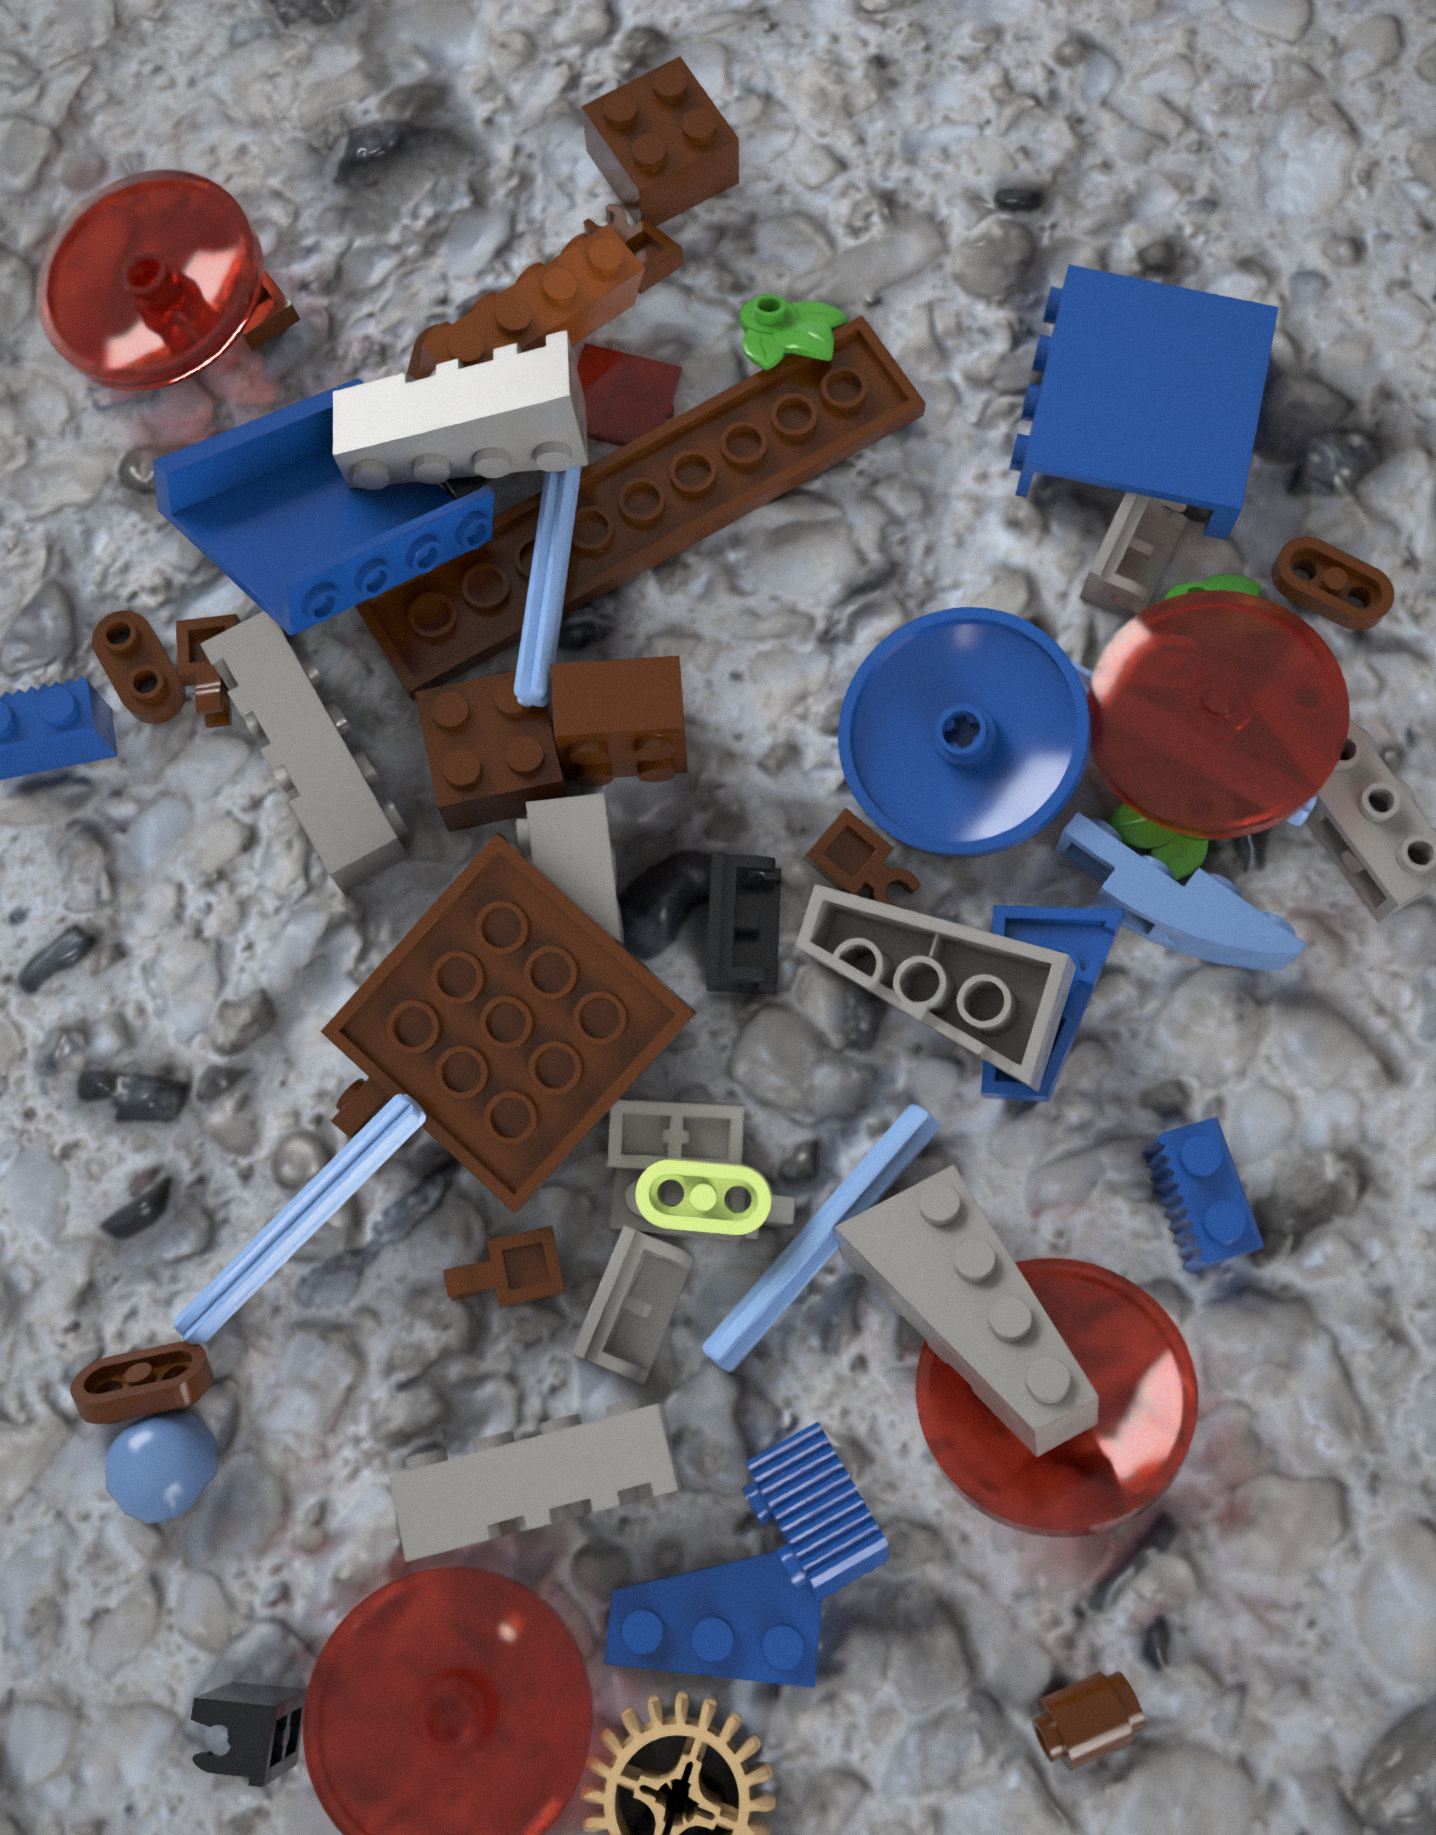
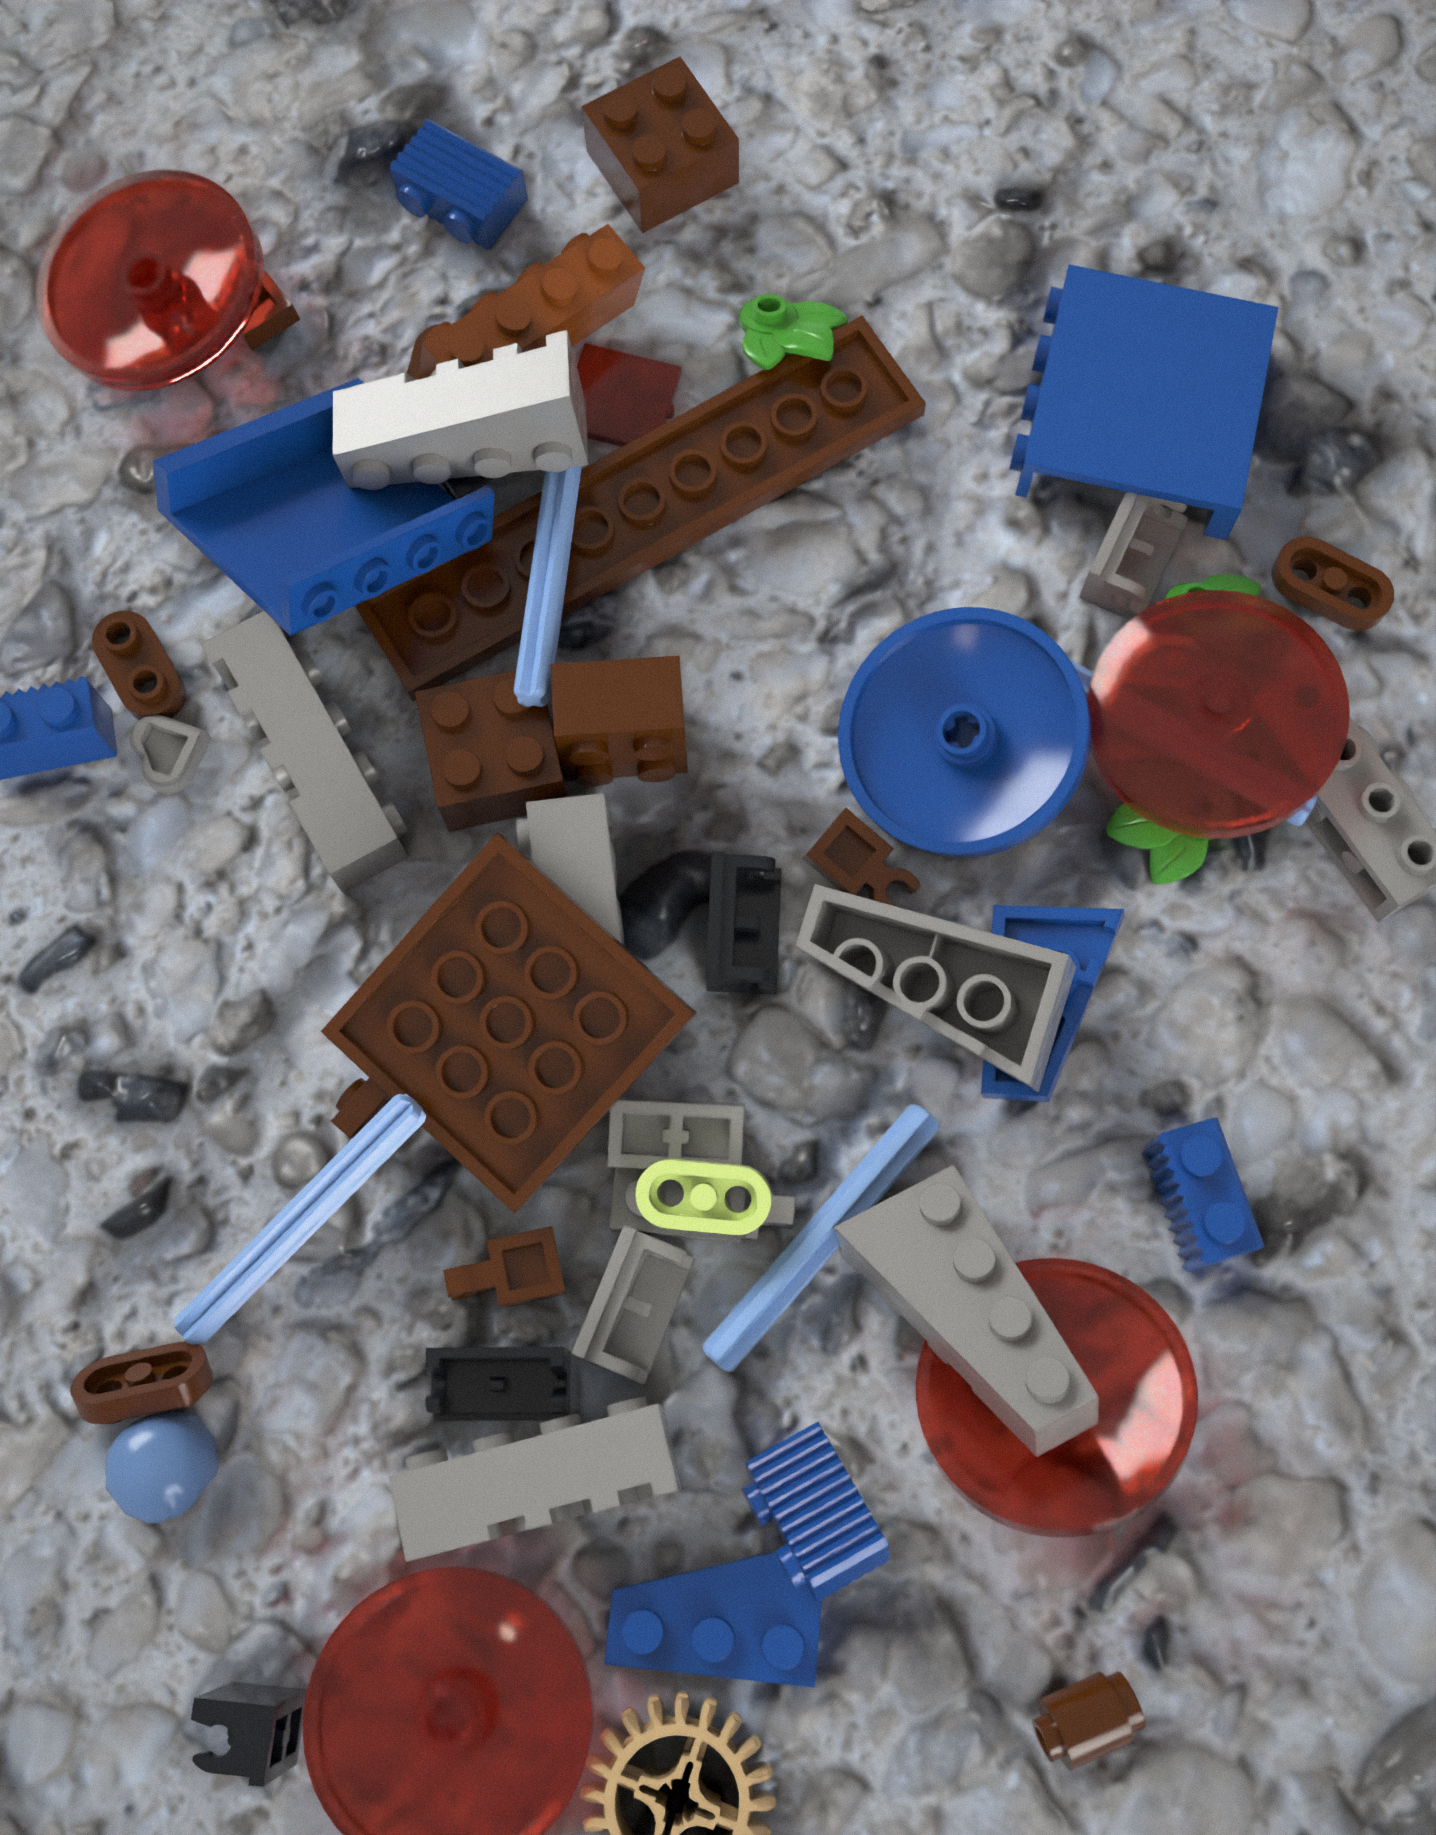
reddish brown plate [176,614,241,728] -> none
reddish brown plate [583,204,684,294] -> none
medium blue slope [1053,812,1307,970] -> none
none -> light grey tile [129,715,211,795]
none -> blue brick [390,119,528,250]
none -> black hinge [425,1347,571,1421]

